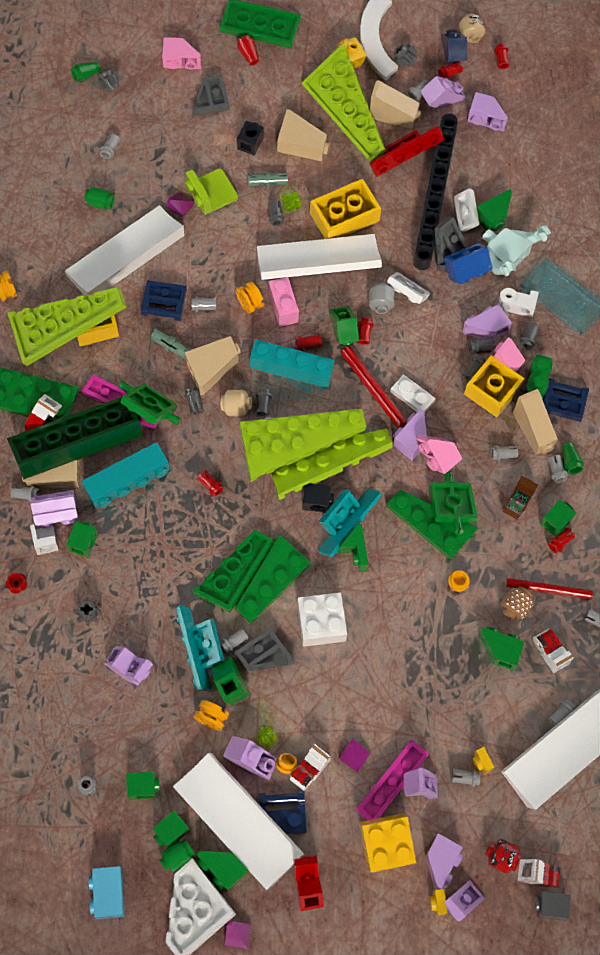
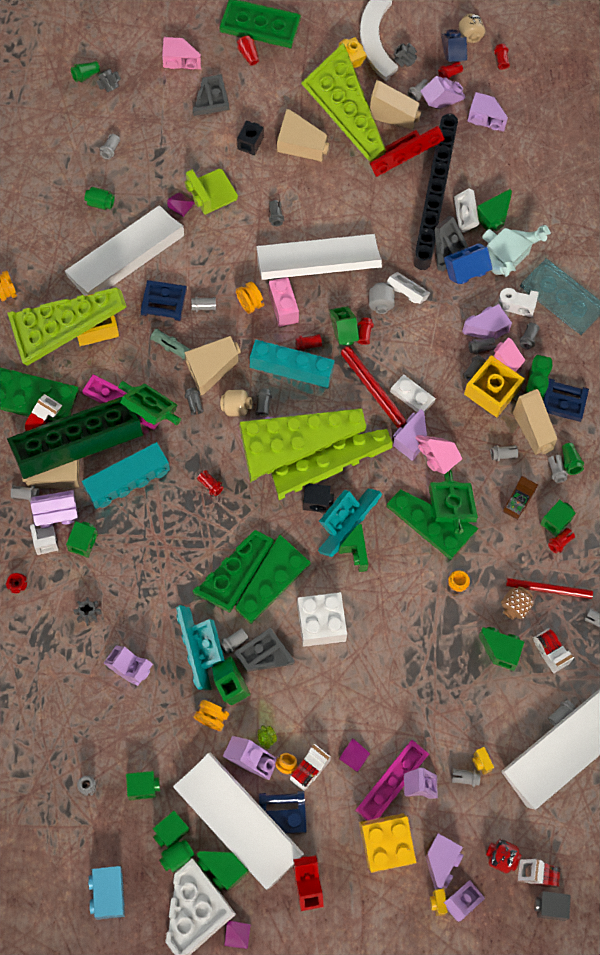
sand green pin [248,172,288,188] -> none
clear neon green plate [280,192,302,212] -> none
yellow brick [310,178,381,239] -> none

